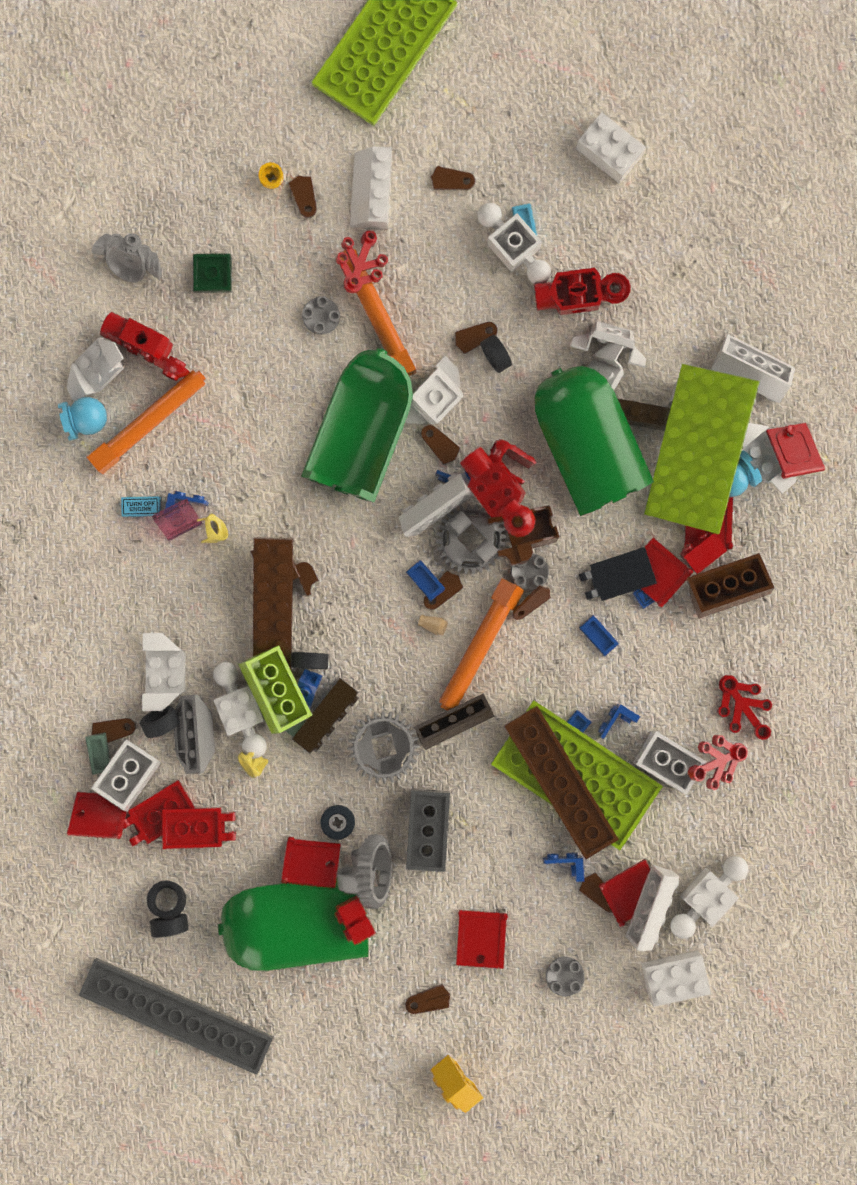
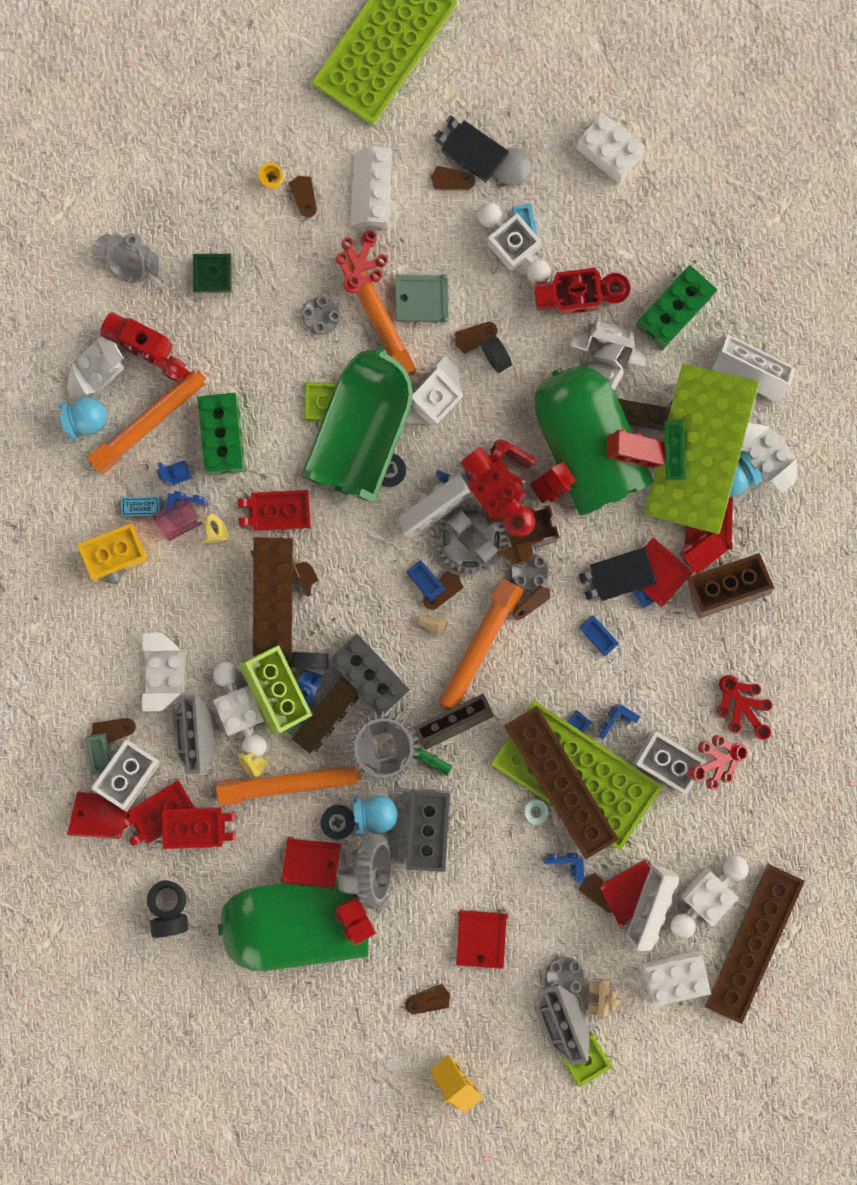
dark grey plate [78,958,274,1075] -> none
black tyre [140,706,180,738] -> none
reddish brown piece [421,425,461,465] -> none
red container [766,423,825,479] -> none
none -> yellow piece [77,523,149,584]
none -> blue bracket [156,460,192,486]
none -> green brick [197,393,246,476]
none -> orange brick [216,765,362,806]
none -> red tile [238,490,311,532]
none -> lime tile [304,382,341,421]
none -> dark grey brick [329,634,410,716]
none -> medium azure tile [353,795,398,836]
none -> black bush [381,453,406,487]
none -> sand green container [395,274,448,323]
none -> green pin [413,747,453,776]
none -> black tile [434,115,509,183]
none -> light grey dish [495,148,531,185]
none -> light aqua piece [524,799,549,825]
none -> red piece [530,462,576,504]
none -> light grey wedge [536,985,589,1065]
none -> lime tile [560,1031,612,1087]
none -> tan hips [588,979,621,1020]
none -> brick [607,429,665,468]
none -> green brick [635,265,718,350]
none -> green tile [665,421,686,480]
none -> reddish brown plate [705,864,805,1024]

